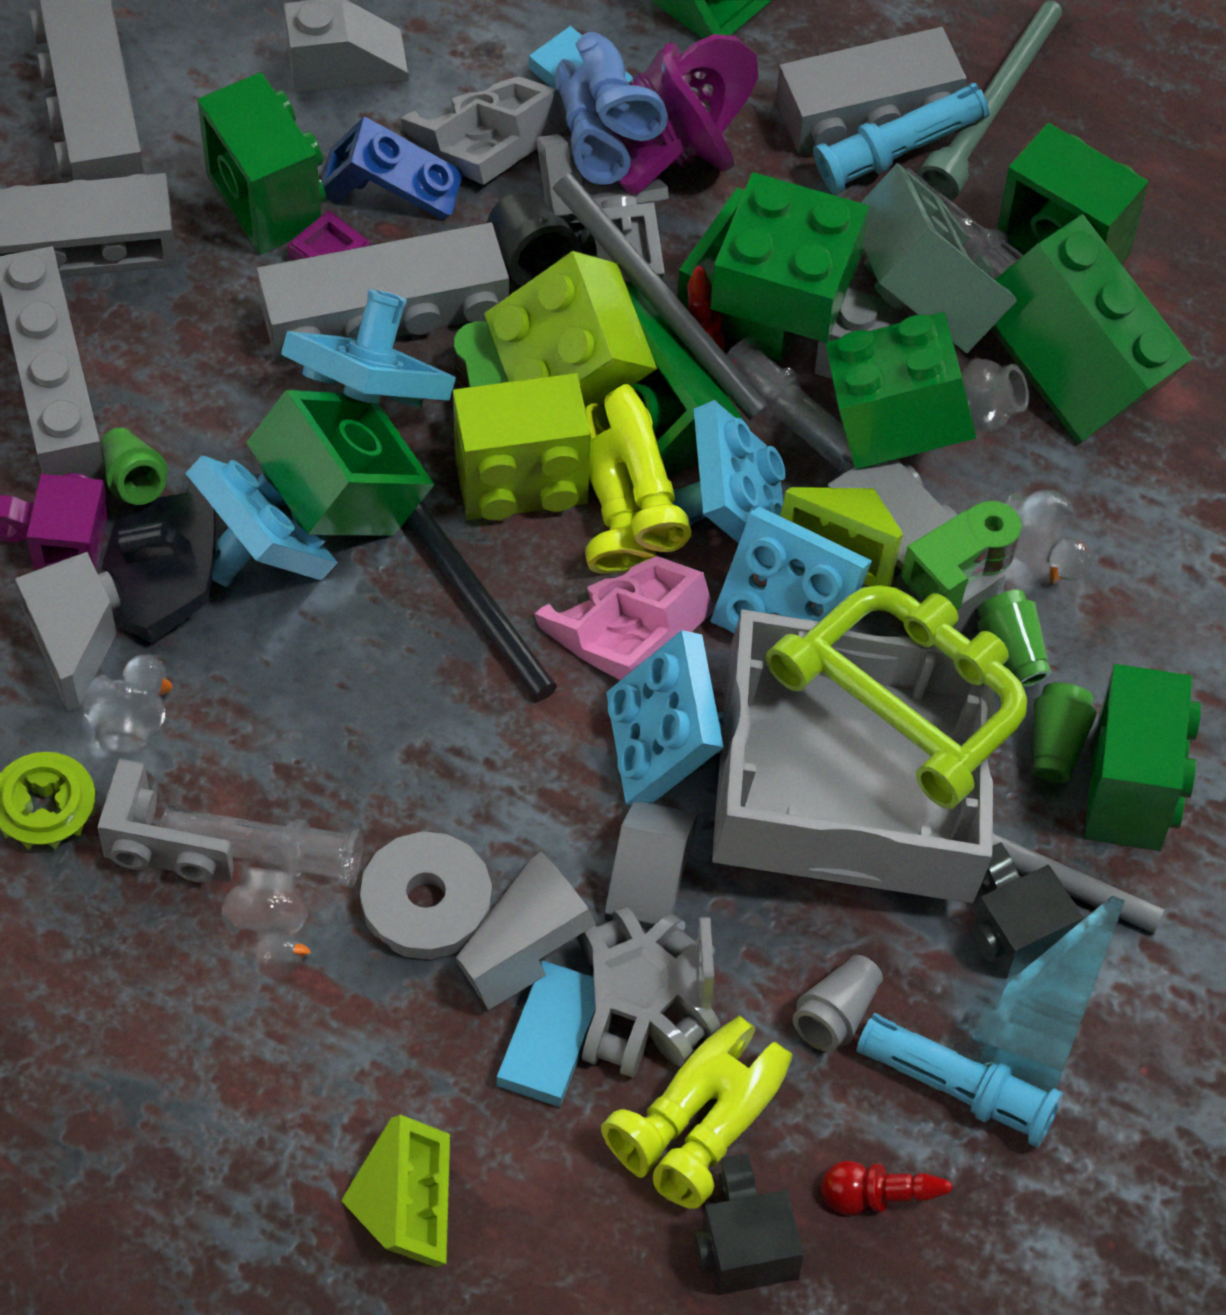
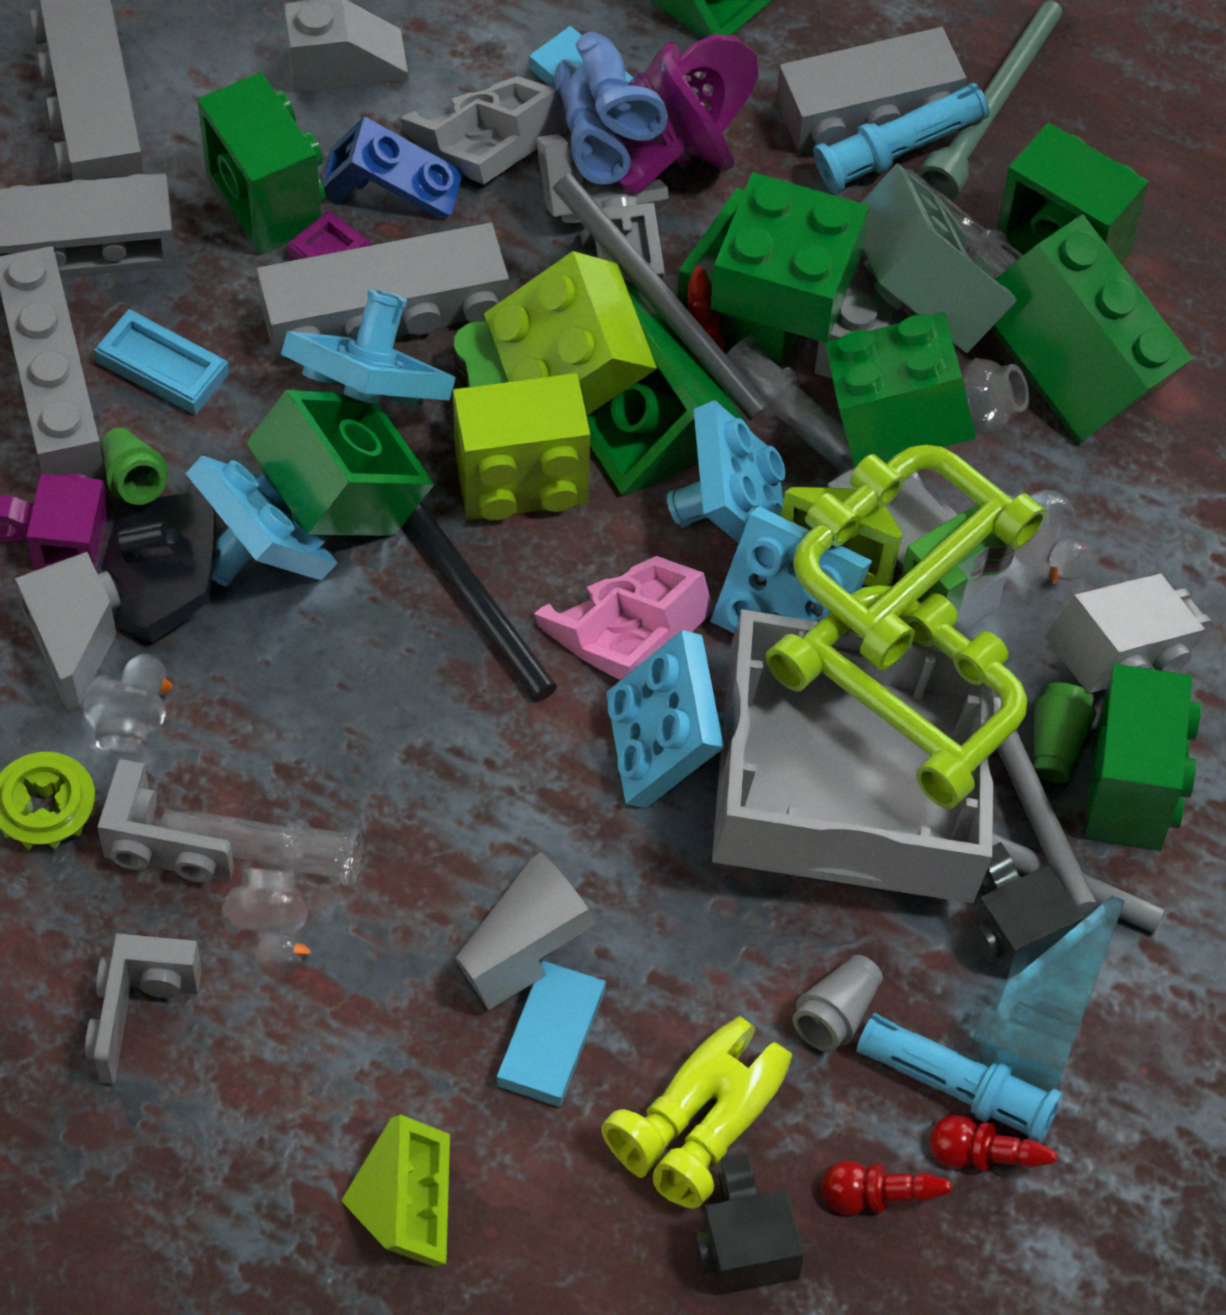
light grey tile [360,831,492,960] -> none
pearl dark grey piece [487,192,579,286] -> none
light grey piece [577,906,721,1078] -> none
neon yellow piece [585,384,691,574] -> none
light grey slope [604,802,698,929] -> none
bright green cone [977,589,1052,688] -> none
none -> light grey bracket [85,933,202,1084]
none -> medium azure tile [94,309,230,416]
none -> lime bar [793,444,1047,671]
none -> red bar [929,1115,1058,1171]
none -> light grey bar [994,697,1097,917]
none -> light grey brick [1044,573,1213,694]

